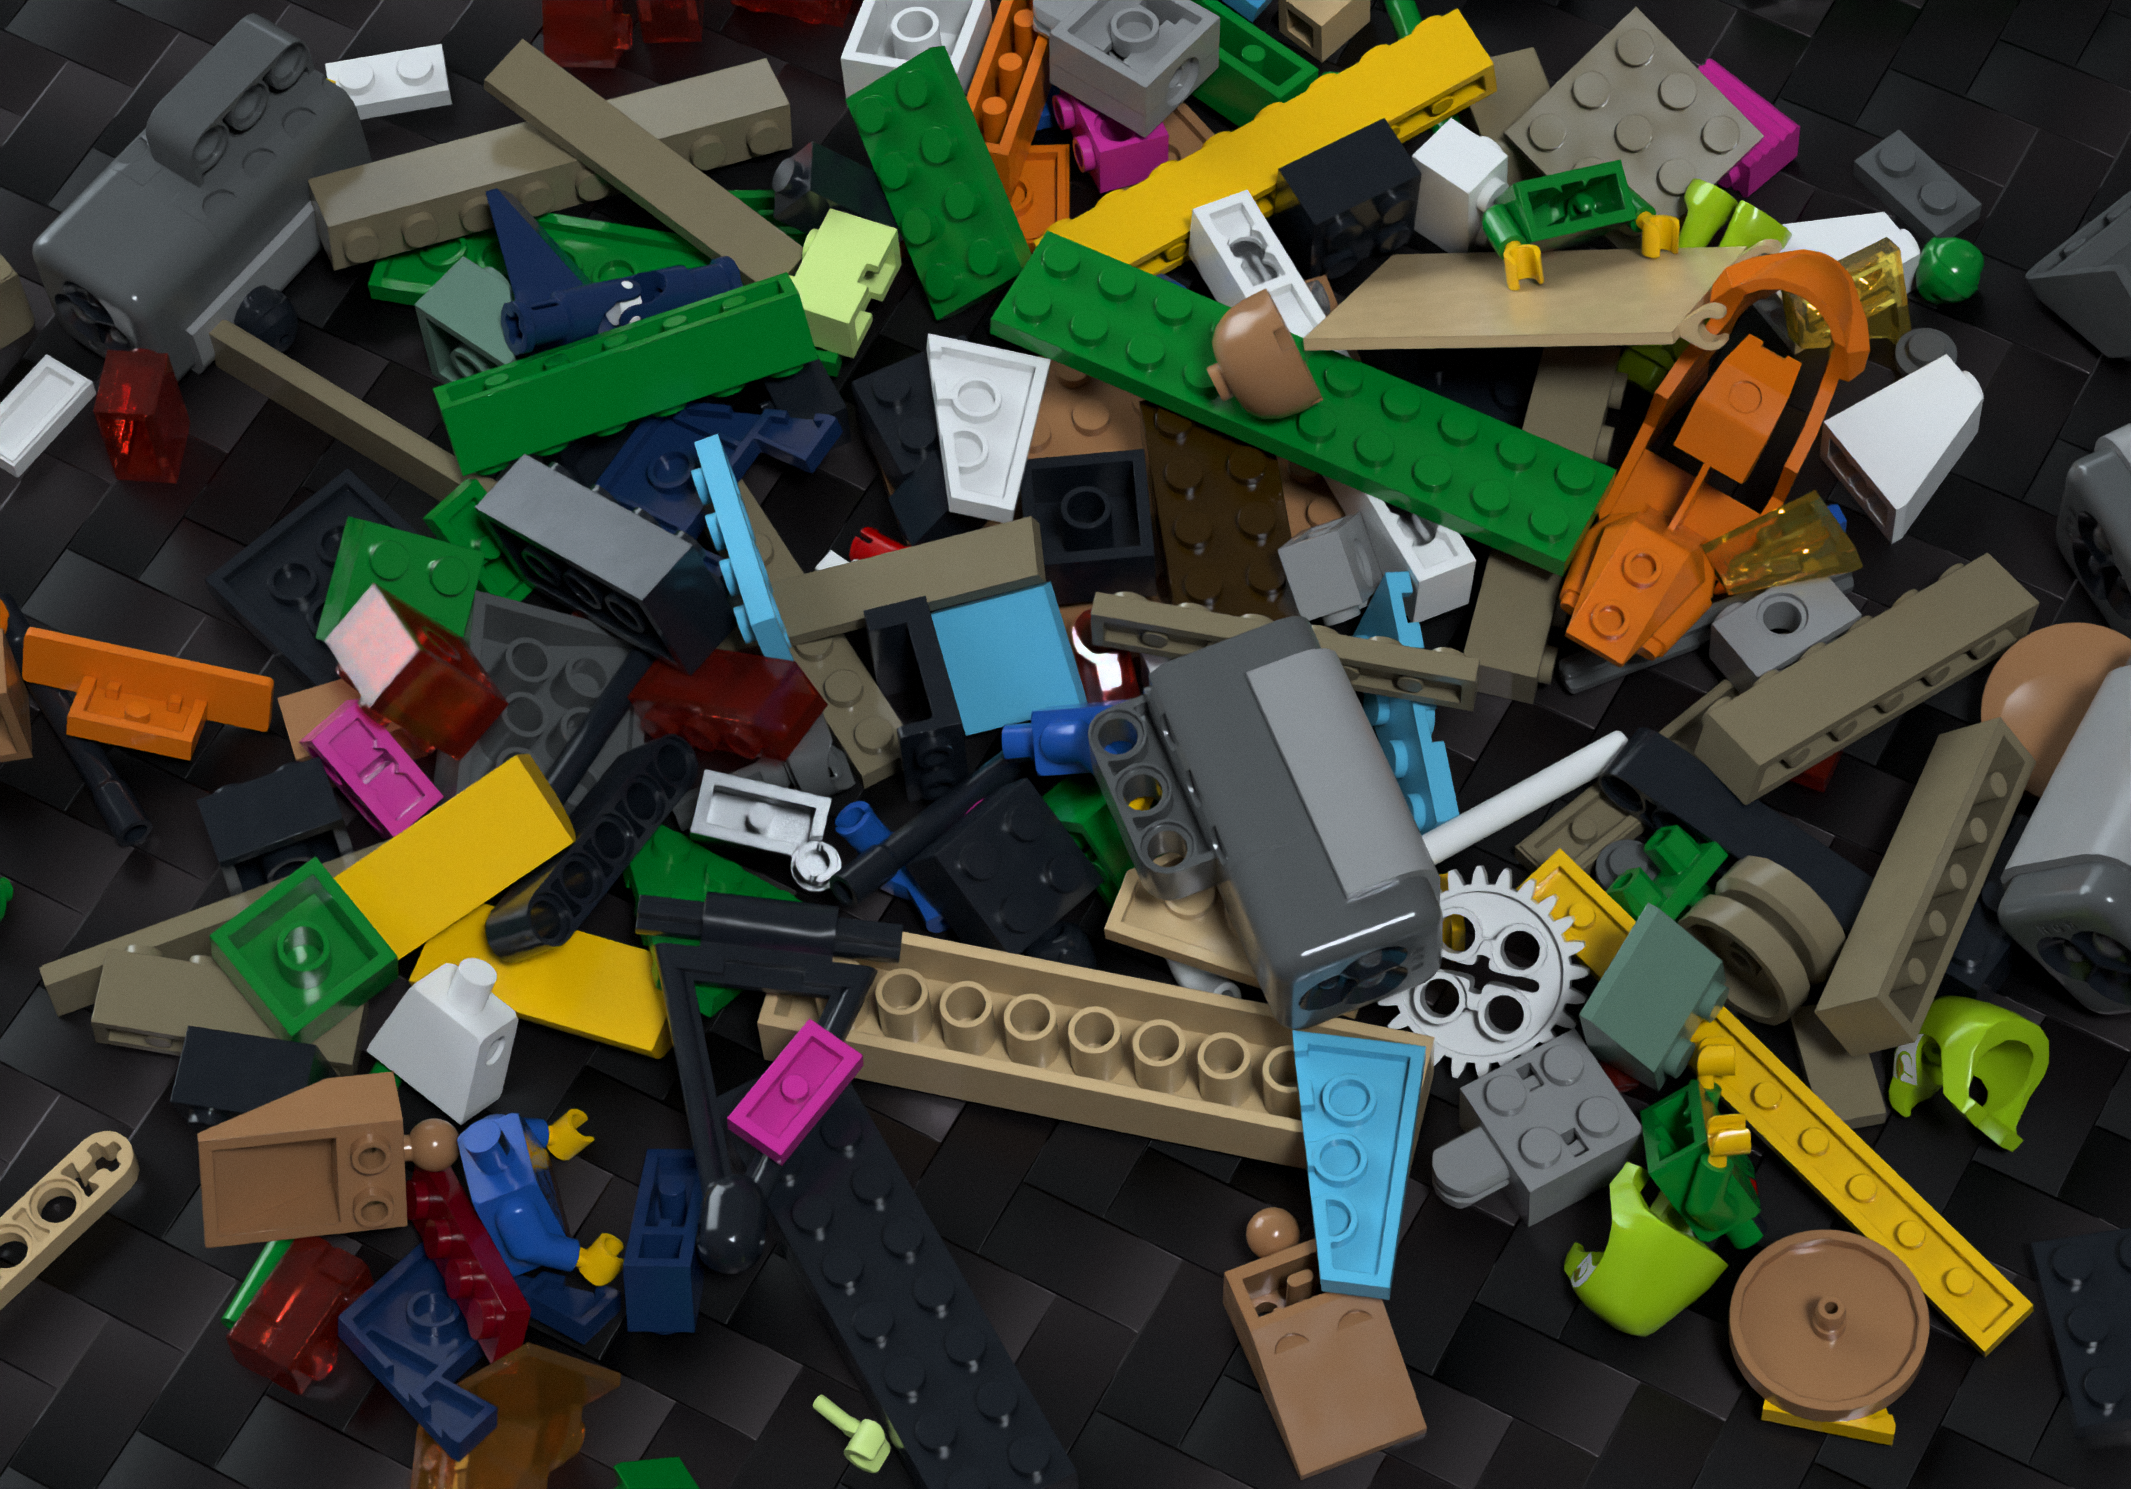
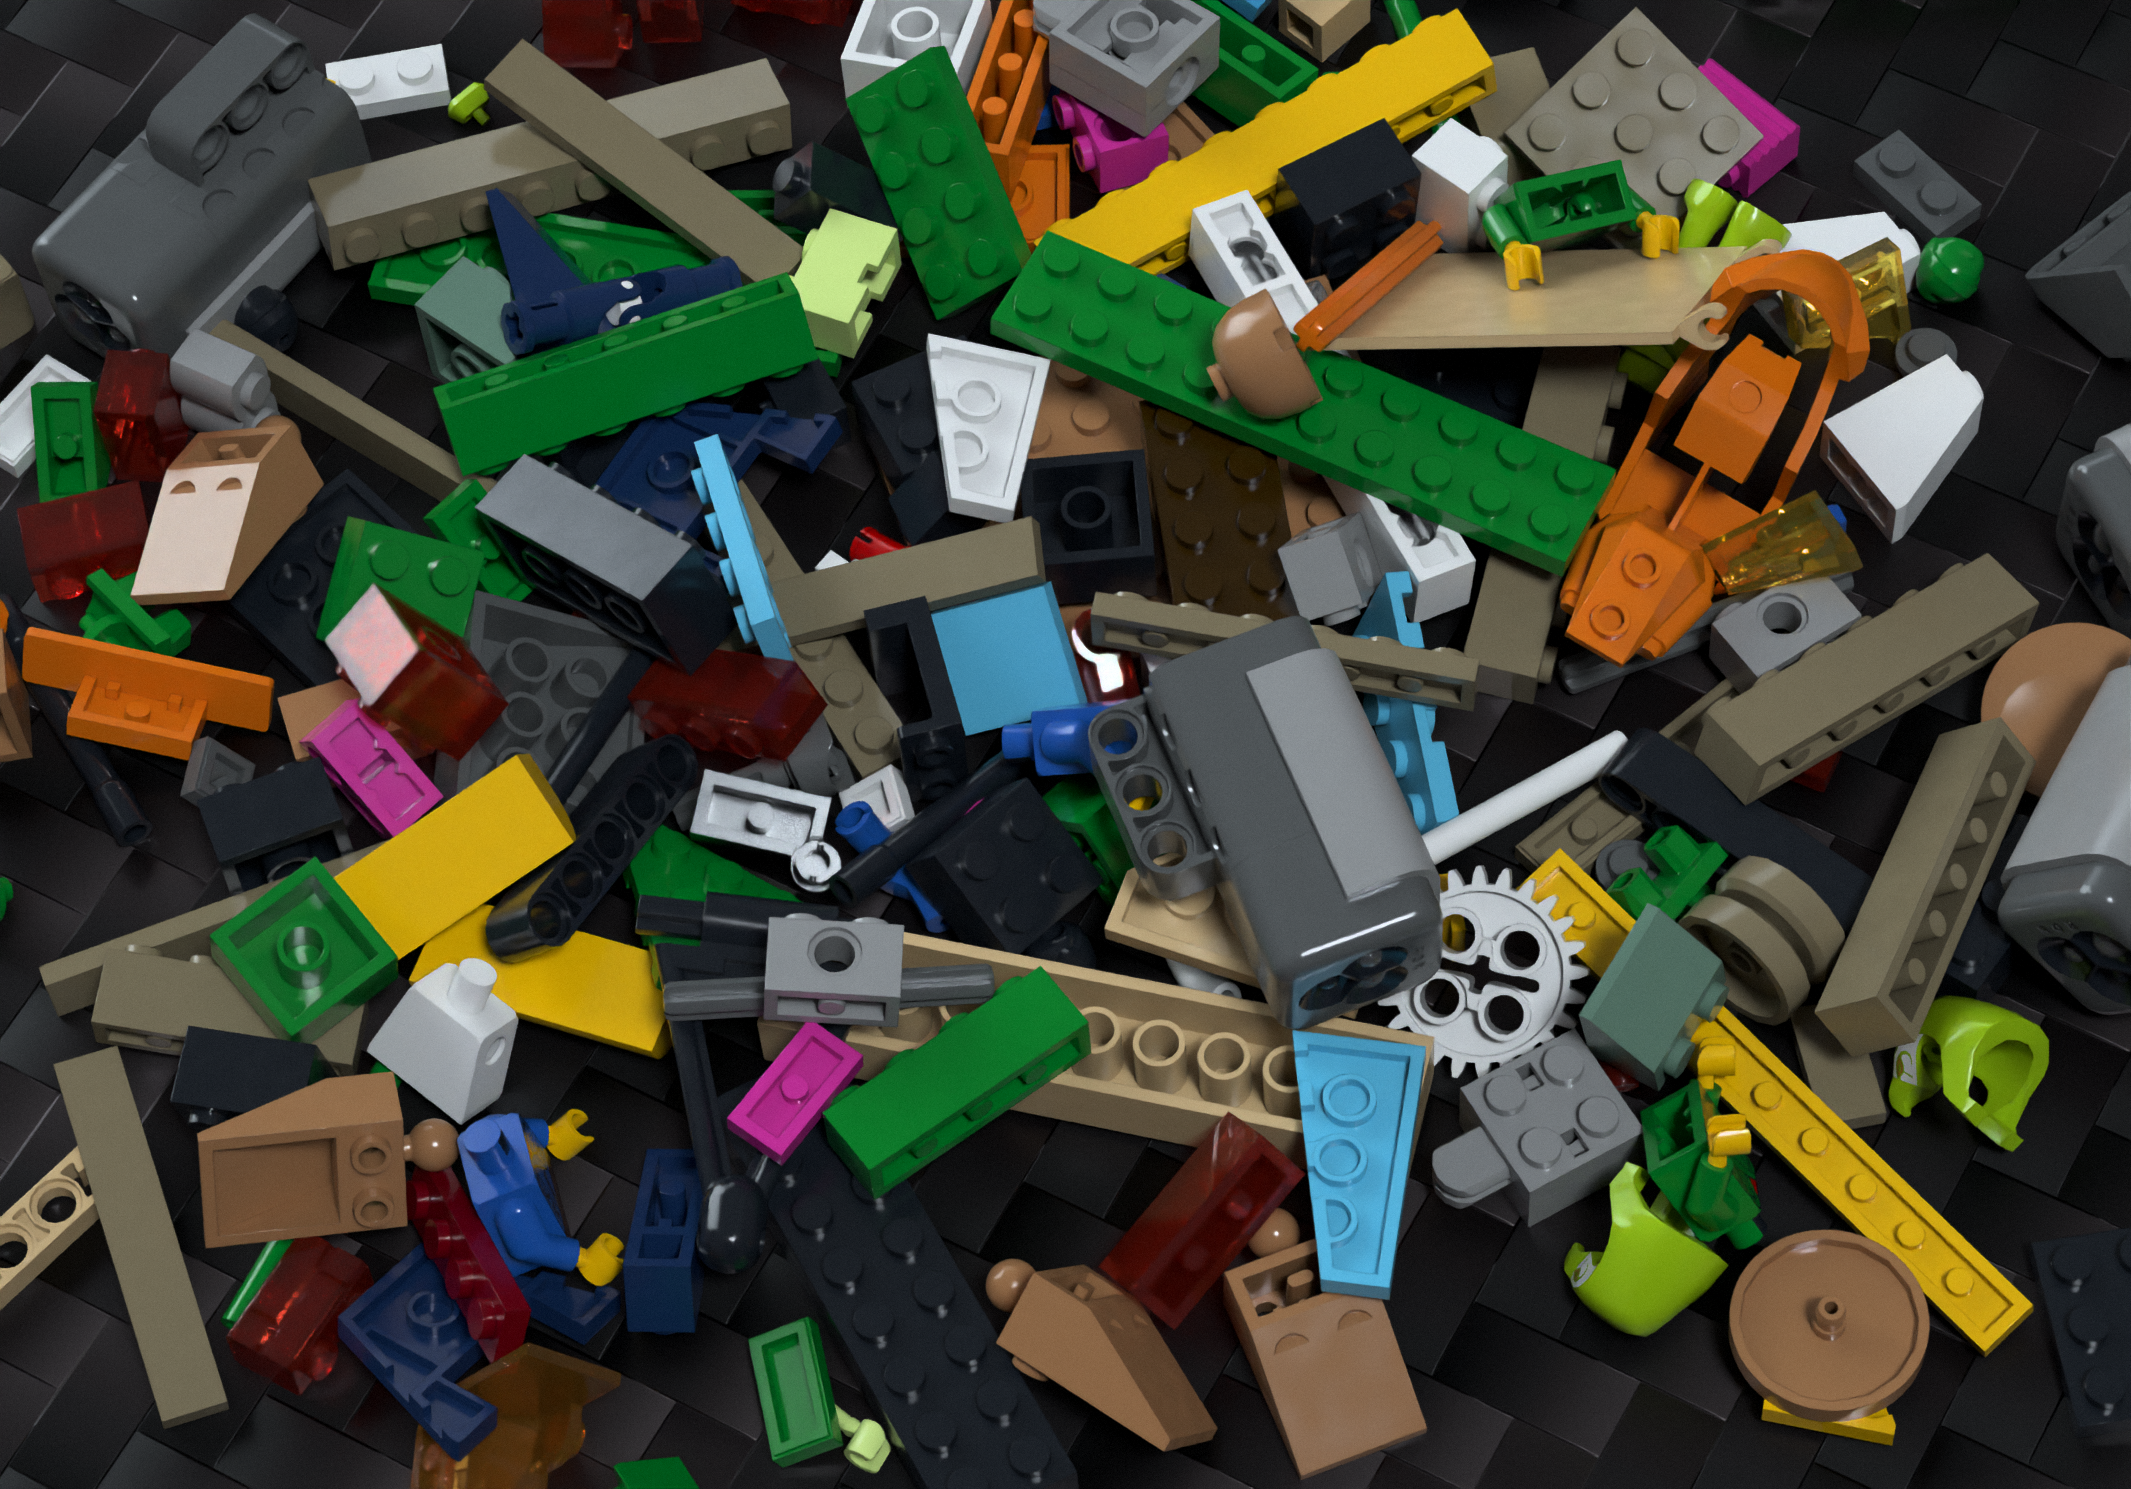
none -> clear red brick [17,480,152,602]
none -> green slope [31,382,116,508]
none -> dark tan tile [53,1046,229,1429]
none -> green hips [79,568,191,657]
none -> medium nougat slope [130,415,324,605]
none -> light grey brick [170,328,280,432]
none -> dark grey tile [180,736,256,807]
none -> lime rock [448,82,491,126]
none -> dark grey axle [663,963,995,1022]
none -> green tile [748,1316,843,1468]
none -> light grey brick [763,913,904,1027]
none -> green brick [822,966,1091,1200]
none -> white tile [839,764,915,832]
none -> medium nougat slope [986,1259,1218,1452]
none -> clear red brick [1099,1111,1305,1330]
none -> orange axle [1293,220,1444,353]

